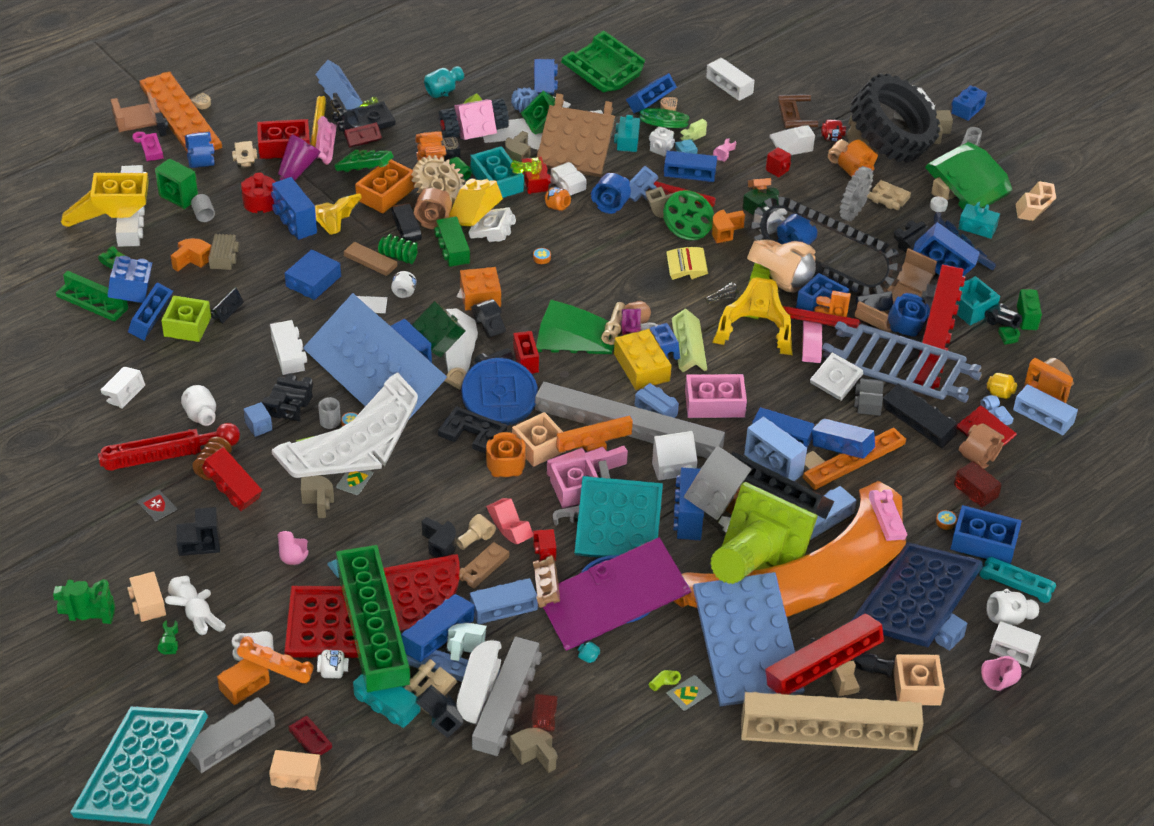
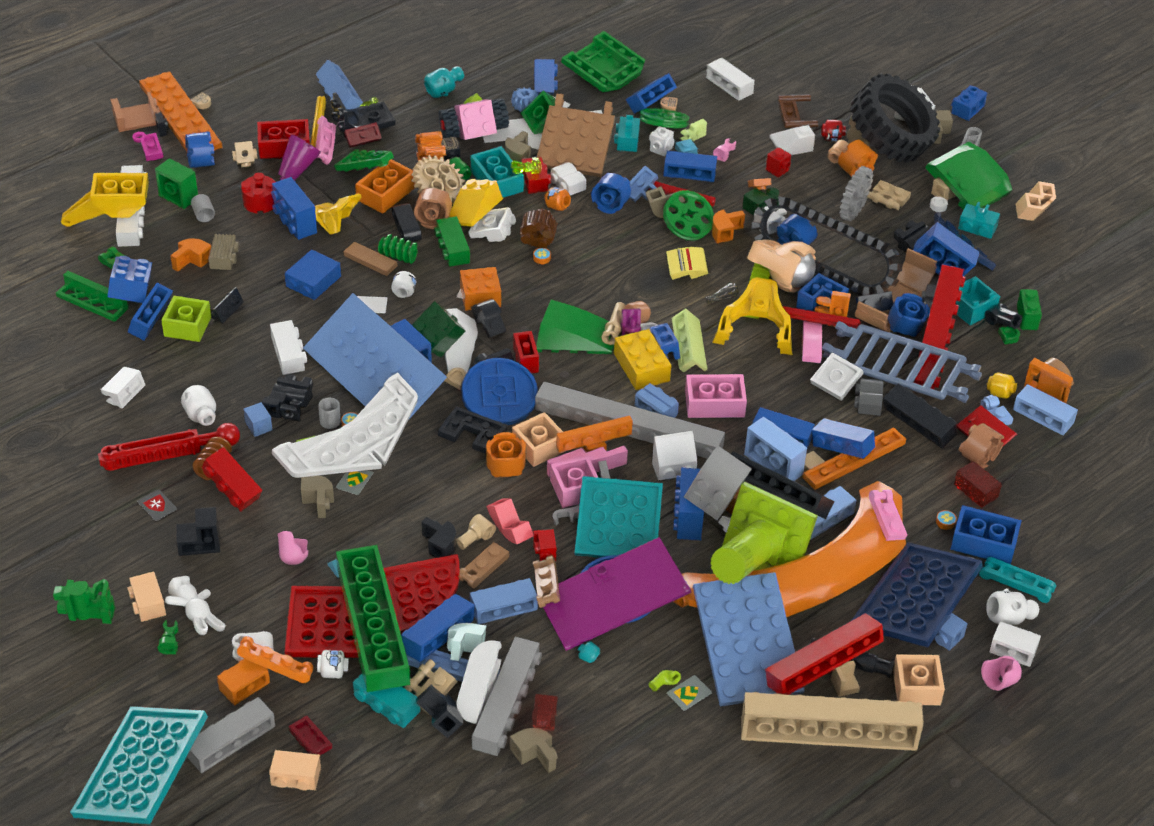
none -> reddish brown brick [520,208,558,248]

